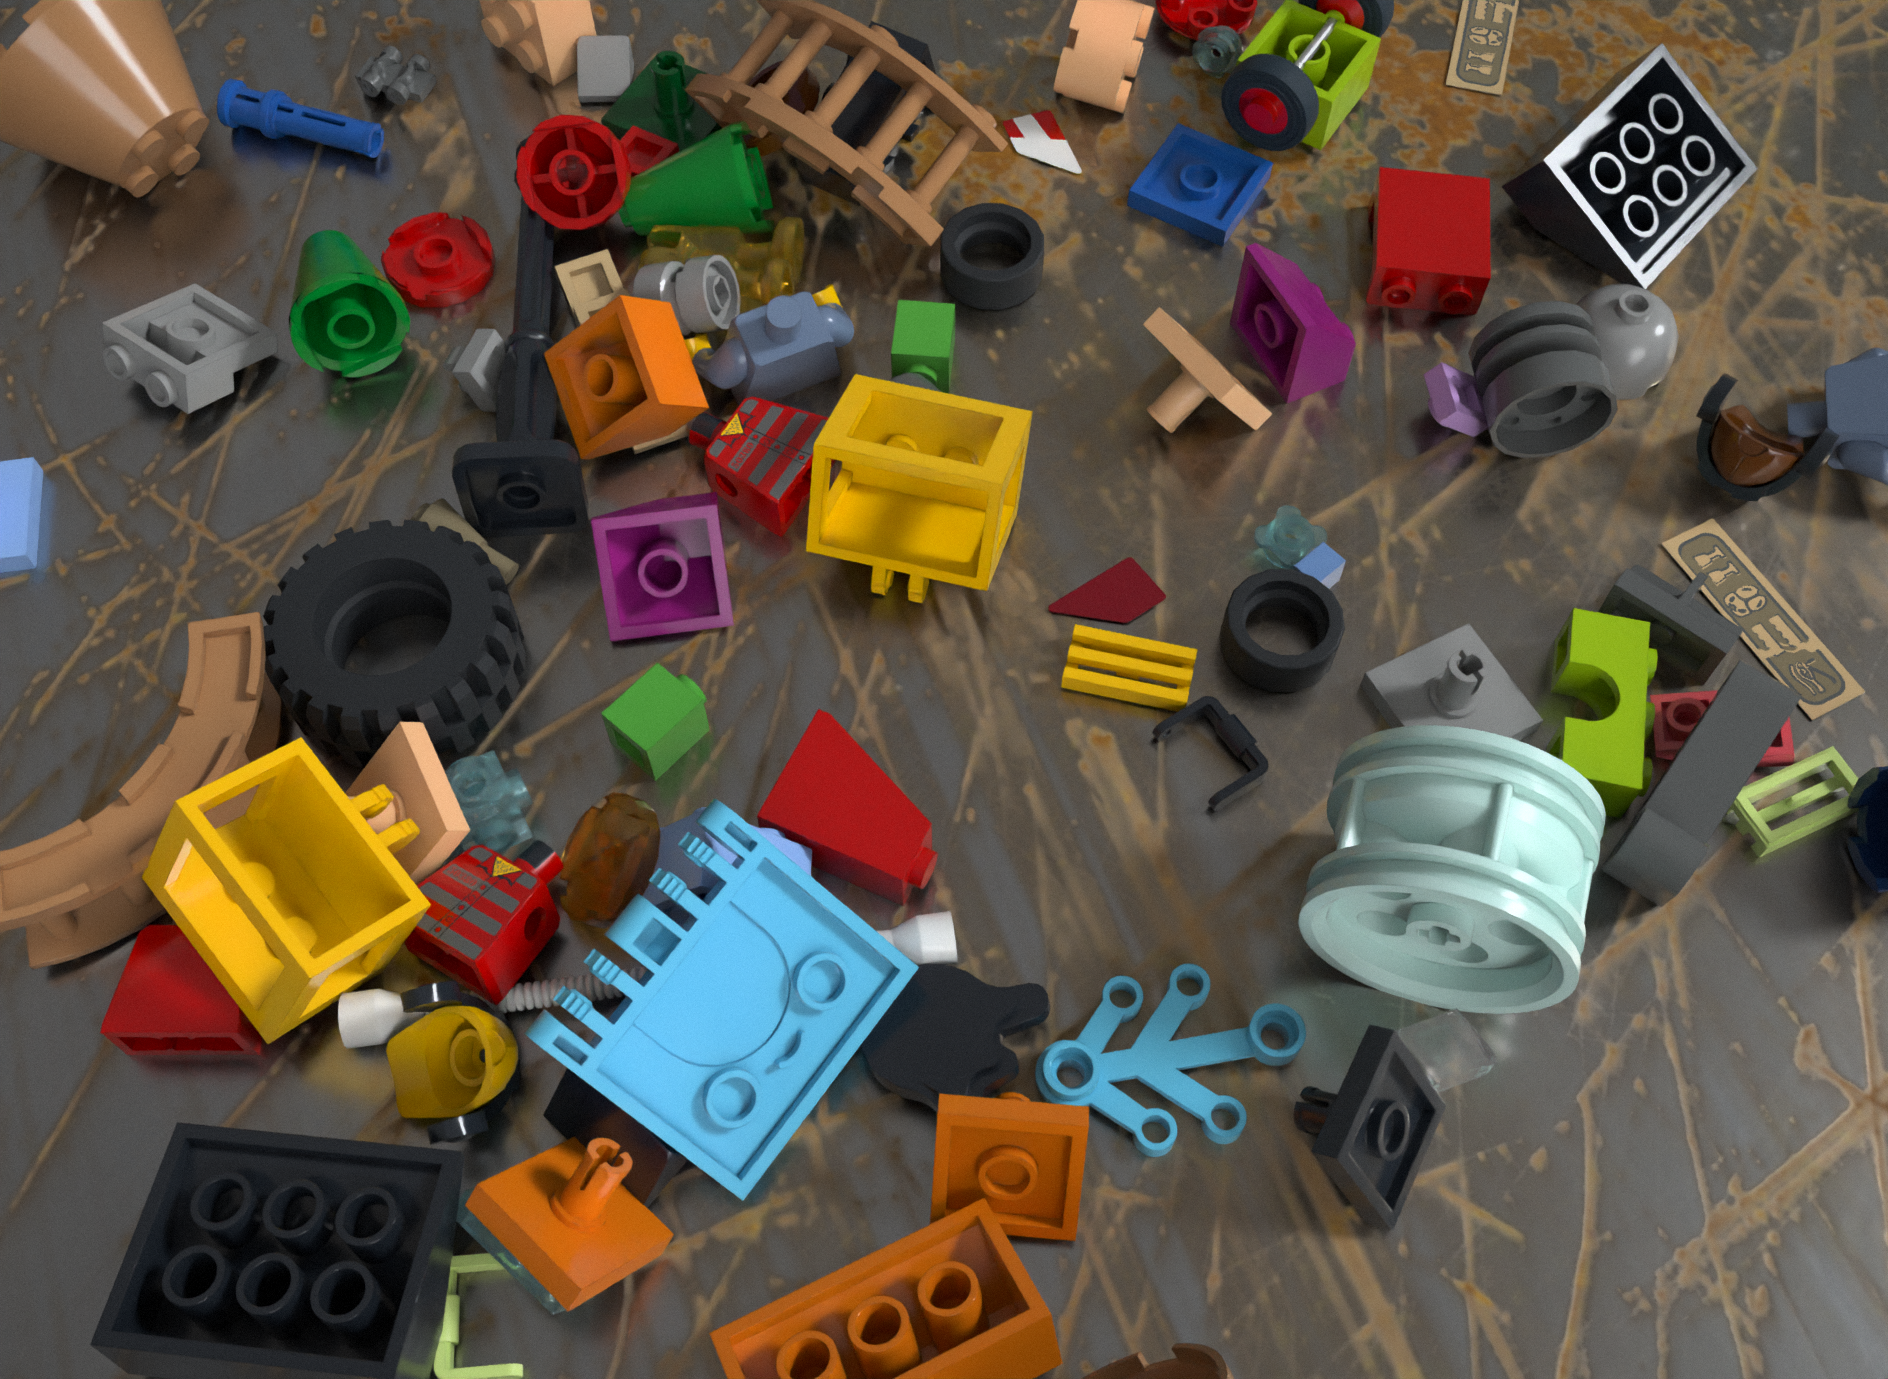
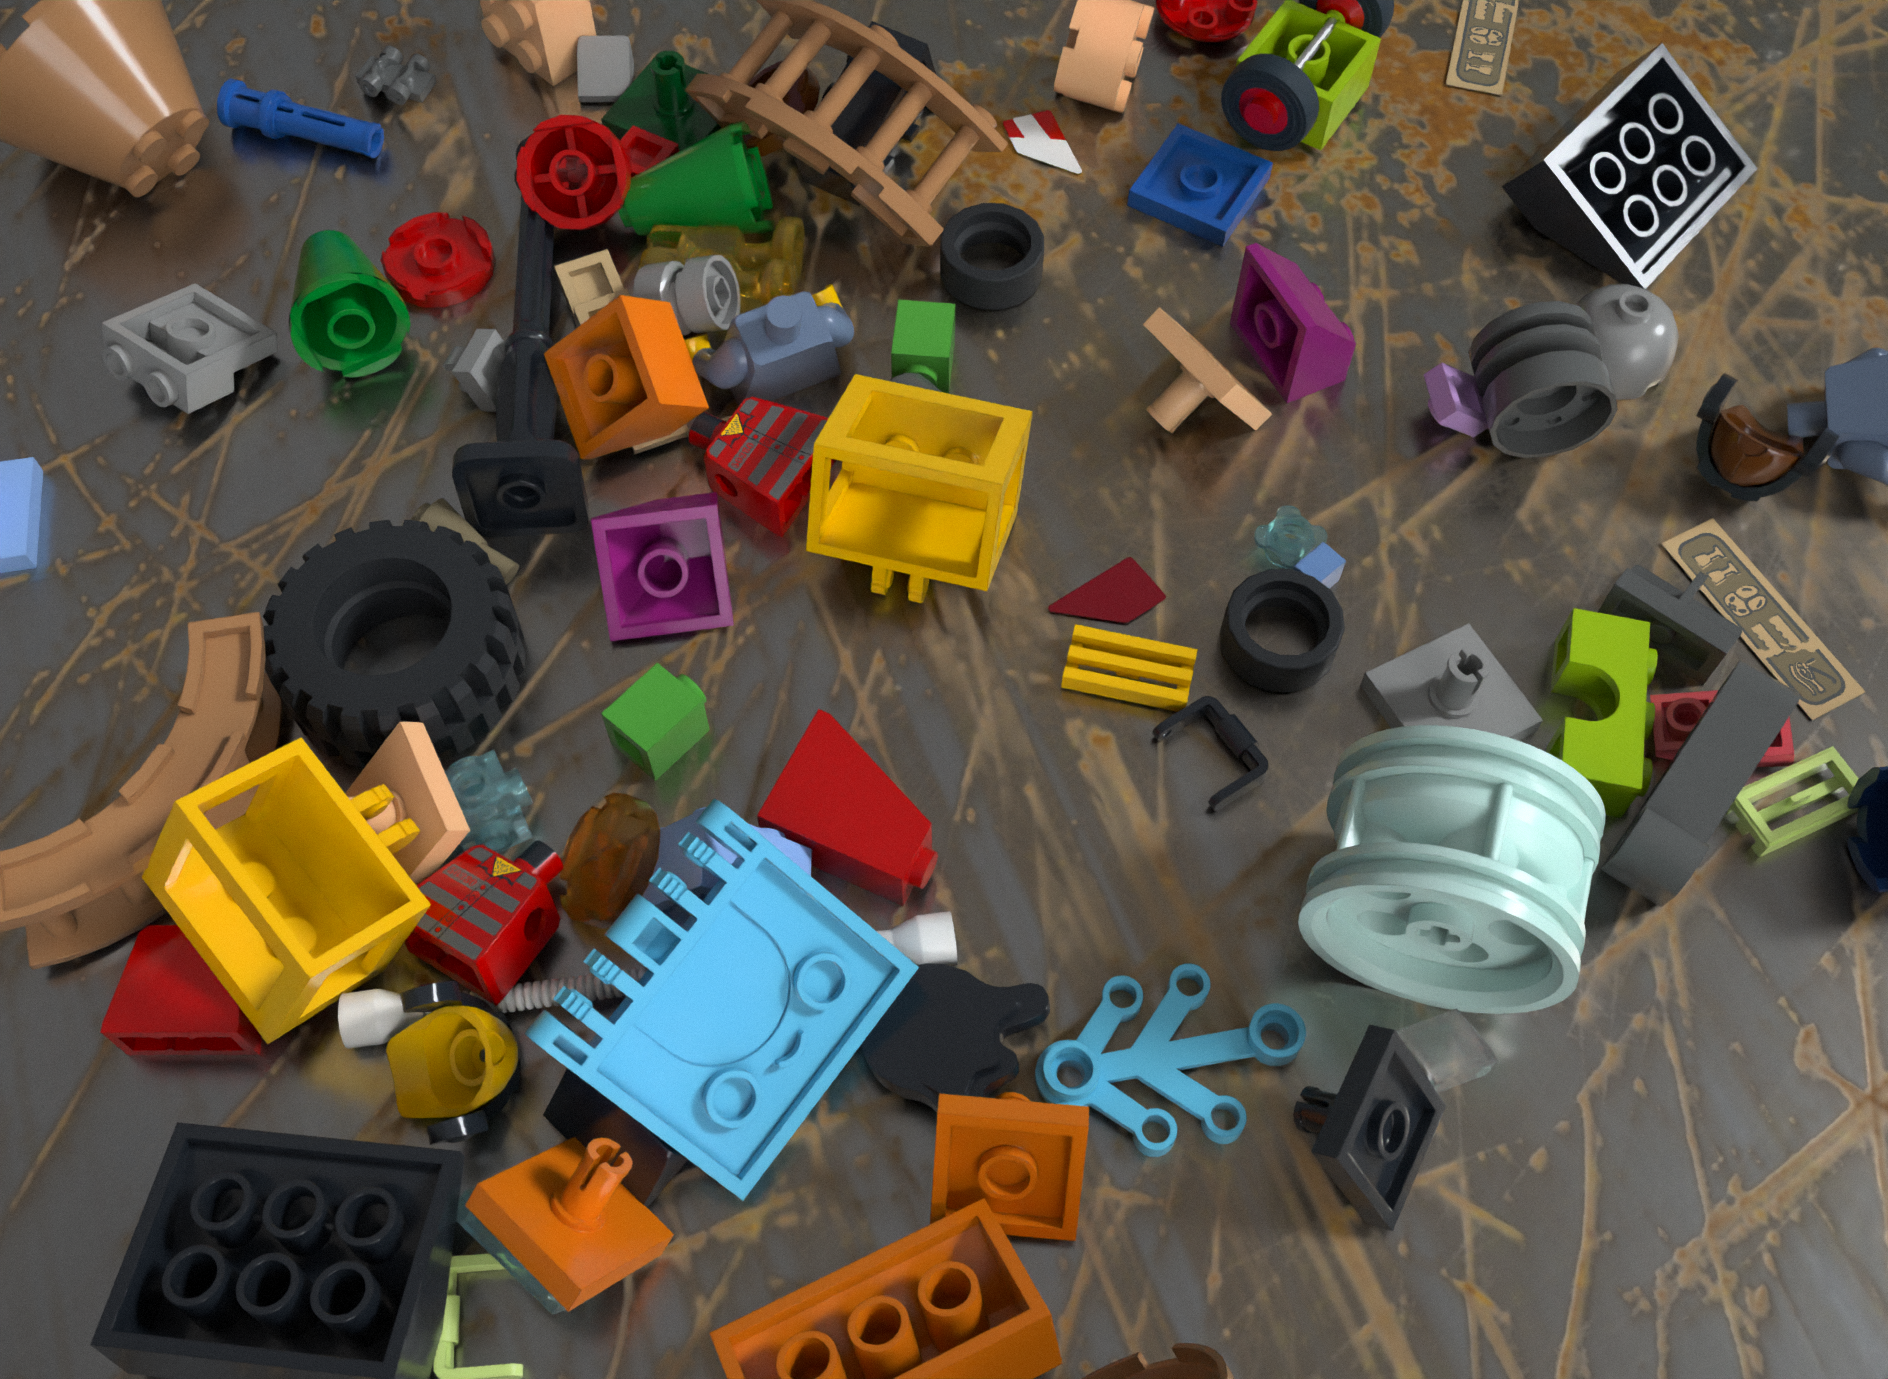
clear light blue plate [1192,26,1242,78] -> none
red panel [1366,167,1491,315] -> none

